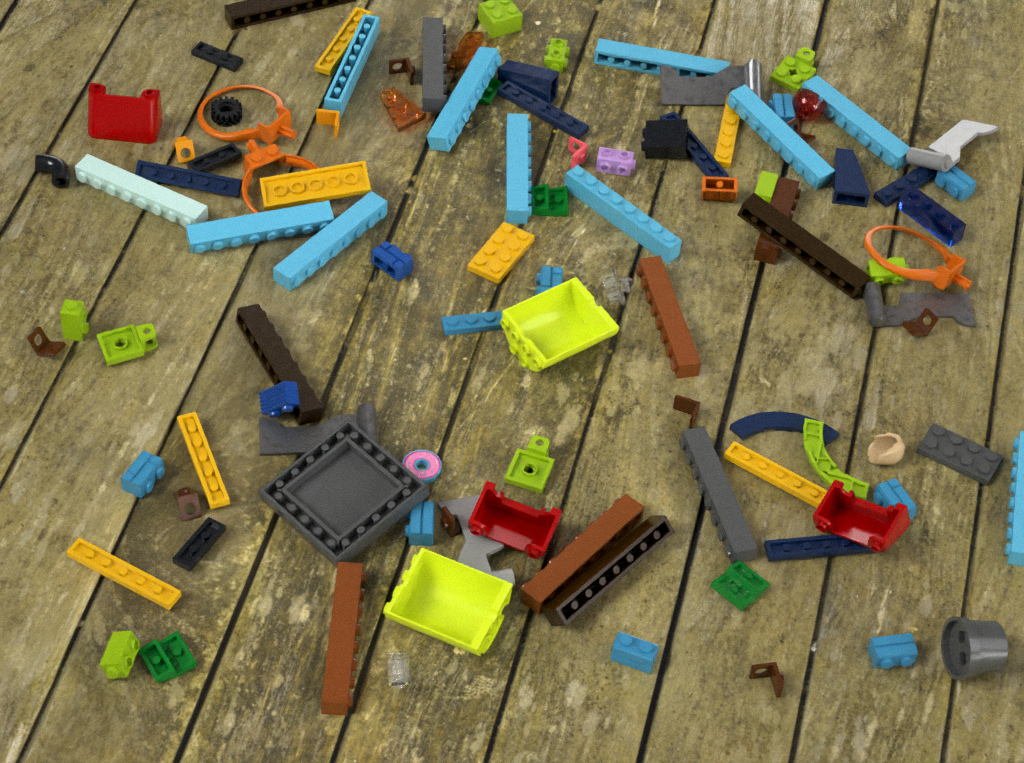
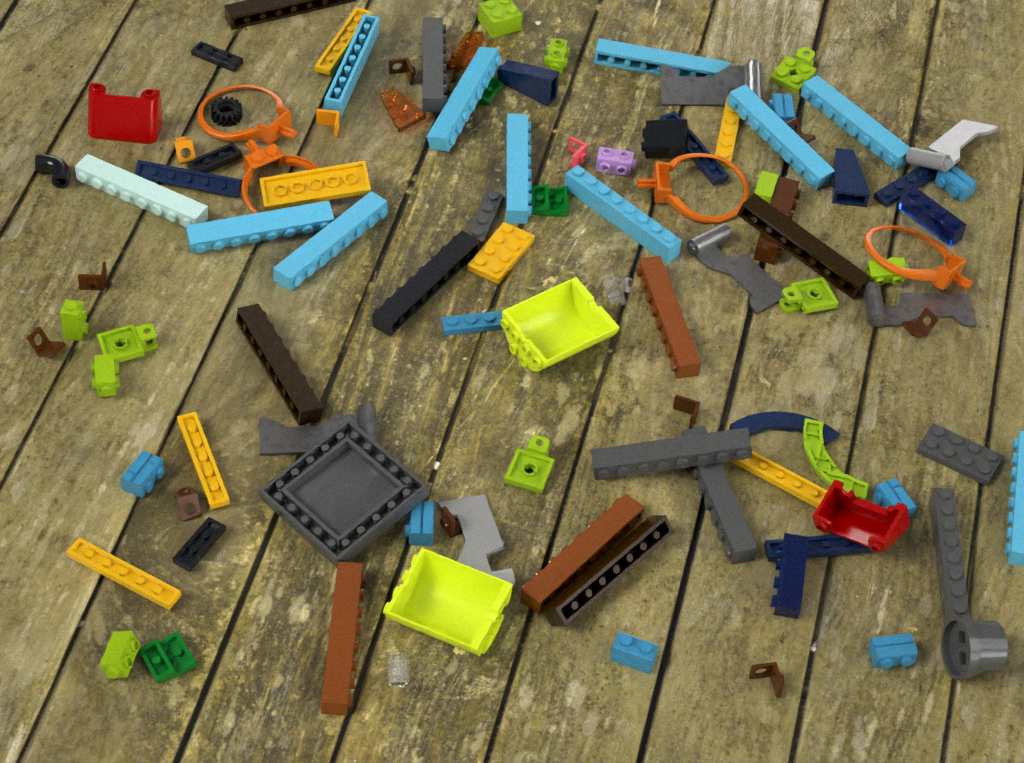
blue brick [259,381,300,418] -> none
blue brick [371,241,413,282] -> none
tile [402,450,442,484] -> none
red windscreen [468,481,562,559] -> none
dark blue plate [497,80,589,140] -> none
dark azure brick [535,266,563,296] -> none
orange brick [701,176,738,202] -> none
green slope [710,560,770,611] -> none
clear red cylinder [793,88,827,121] -> none
tan hair [867,433,905,465] -> none
none -> reddish brown bracket [78,262,107,291]
none -> lime brick [91,354,120,397]
none -> black brick [372,230,480,337]
none -> dark grey plate [468,190,504,247]
none -> dark grey brick [591,427,752,480]
none -> orange brick [637,153,750,224]
none -> flat silver door [687,223,789,315]
none -> clear blue brick [771,533,809,619]
none -> lime plate [778,277,839,314]
none -> dark grey brick [929,487,970,624]

